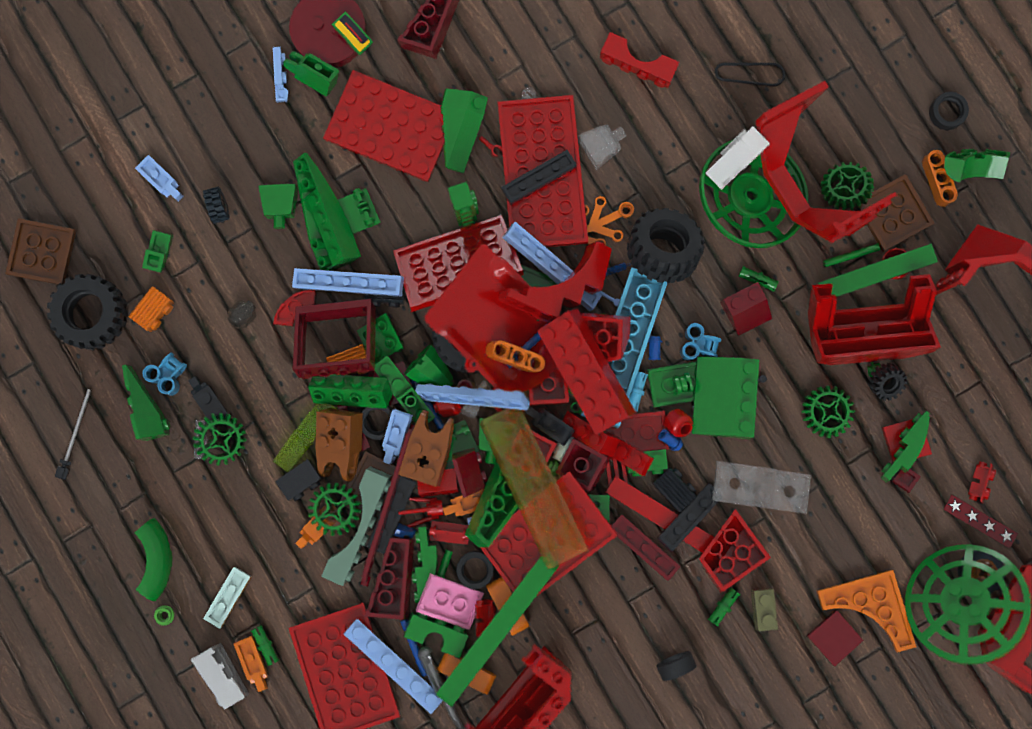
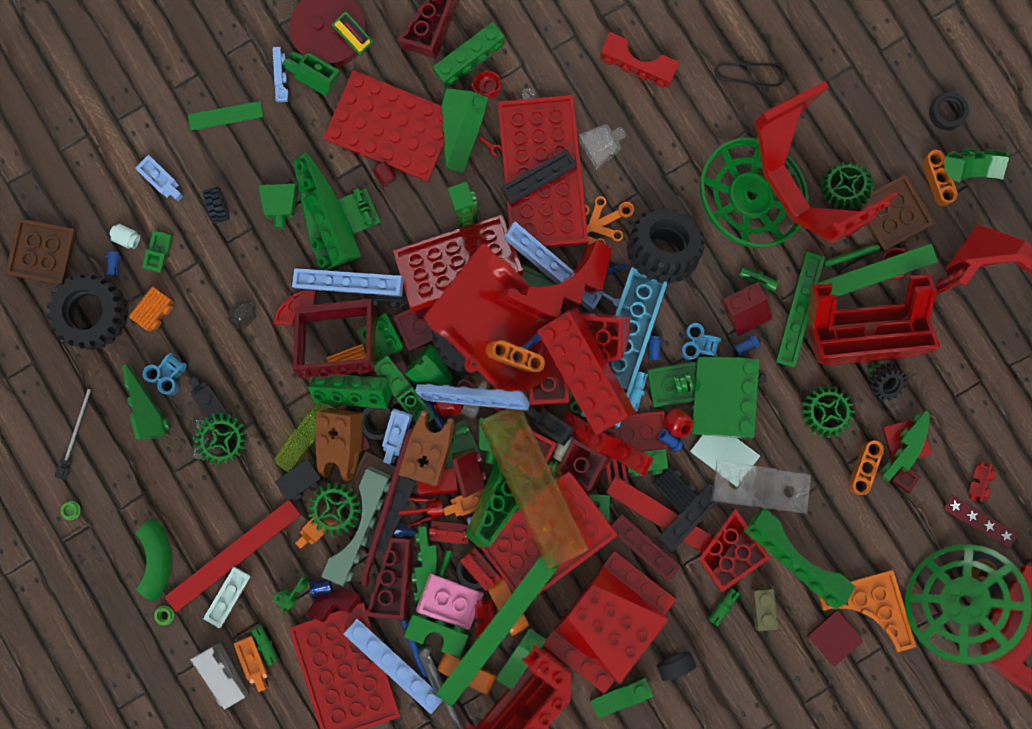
white wedge [706,127,770,190] -> none
none -> bright green plate [61,501,81,520]
none -> blue pin [105,252,121,276]
none -> light aqua brick [109,224,141,249]
none -> red tile [165,500,302,612]
none -> green sticker [188,101,263,131]
none -> green hinge [273,575,310,613]
none -> dark red tile [306,588,361,623]
none -> clear blue bush [309,579,333,598]
none -> dark red piece [372,162,397,187]
none -> dark red tile [393,306,433,352]
none -> green brick [432,22,505,89]
none -> red hinge [460,548,501,591]
none -> red hair [472,71,502,100]
none -> green slope [496,628,546,690]
none -> red wedge [543,551,676,694]
none -> green slope [590,676,654,719]
none -> light aqua tile [690,435,760,487]
none -> blue pin [734,335,760,357]
none -> green arch [745,508,856,610]
none -> green plate [775,252,825,368]
none -> orange beam [848,441,884,495]

